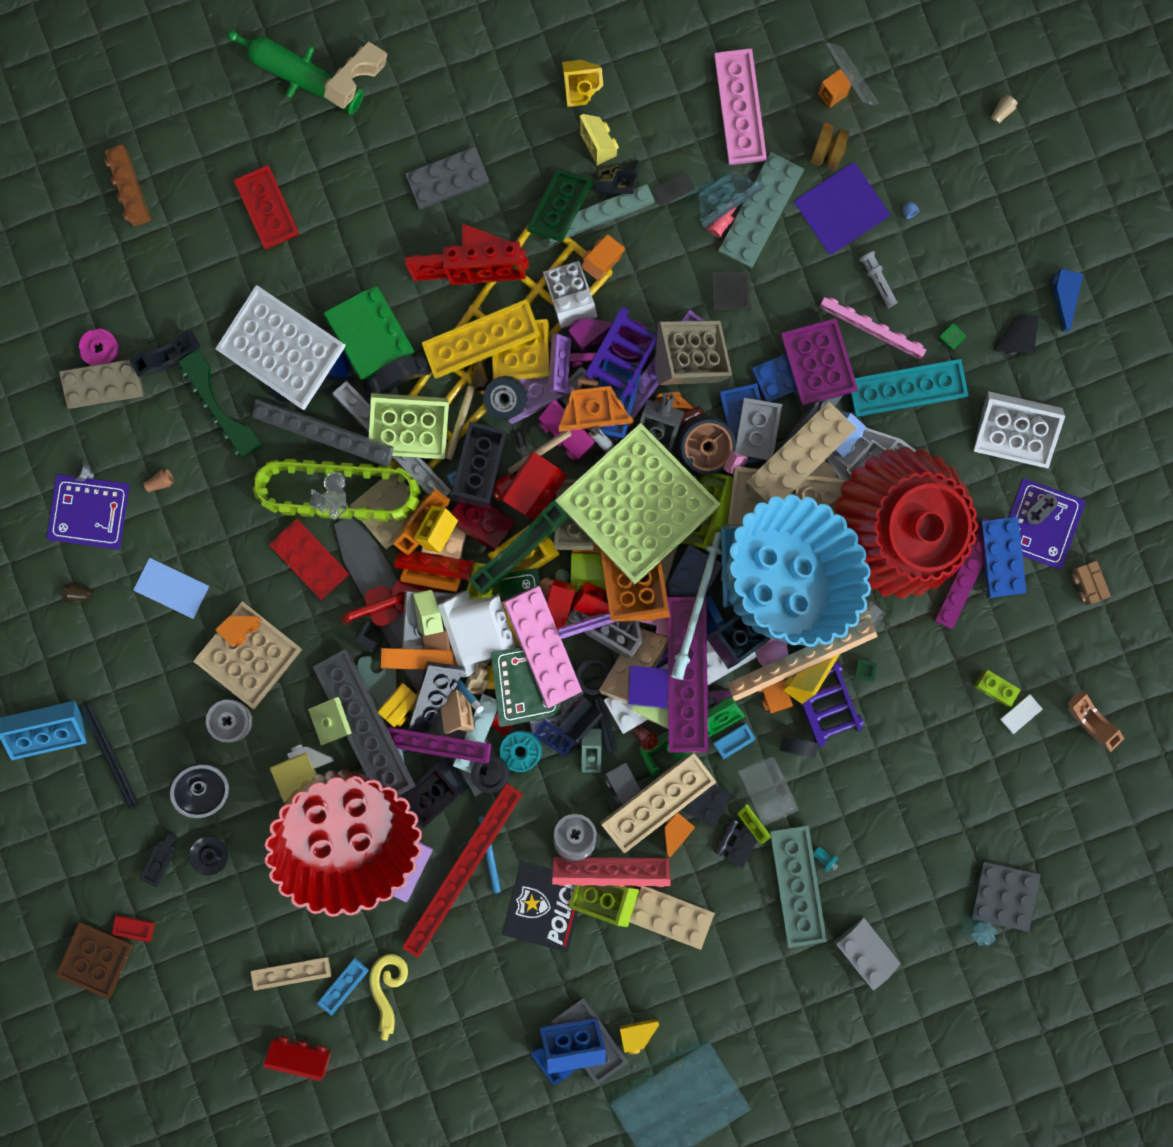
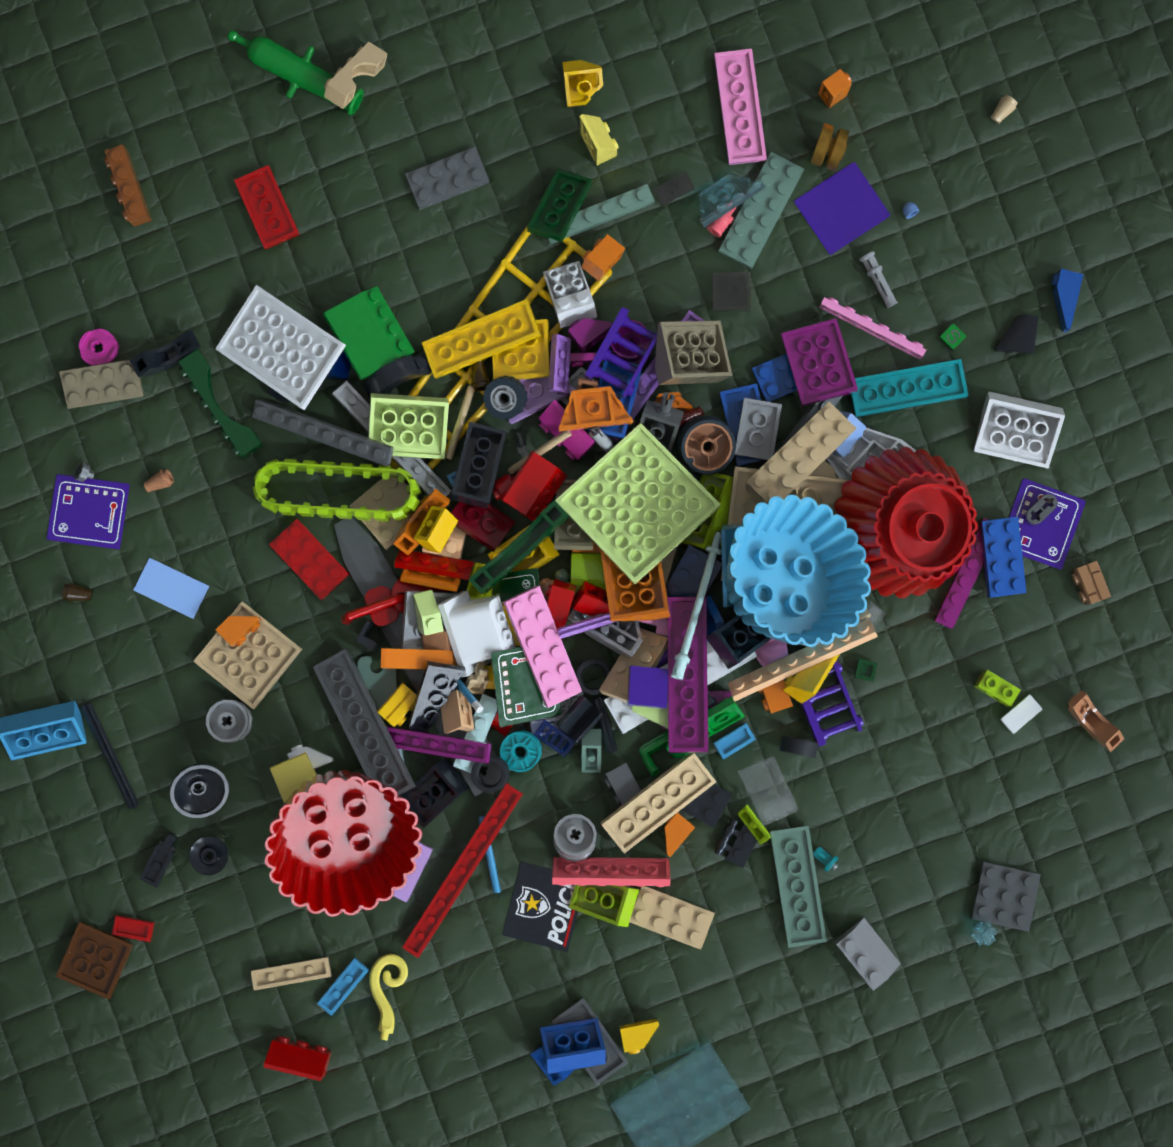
yellowish green plate [308,697,352,745] -> none
clear animal [311,472,347,520] -> none
red wedge [405,225,529,285] -> none
black slope [595,160,640,194] -> none
clear red cone [632,725,658,751] -> none
bright pink slope [723,451,748,474] -> none
clear piece [826,43,879,106] -> none

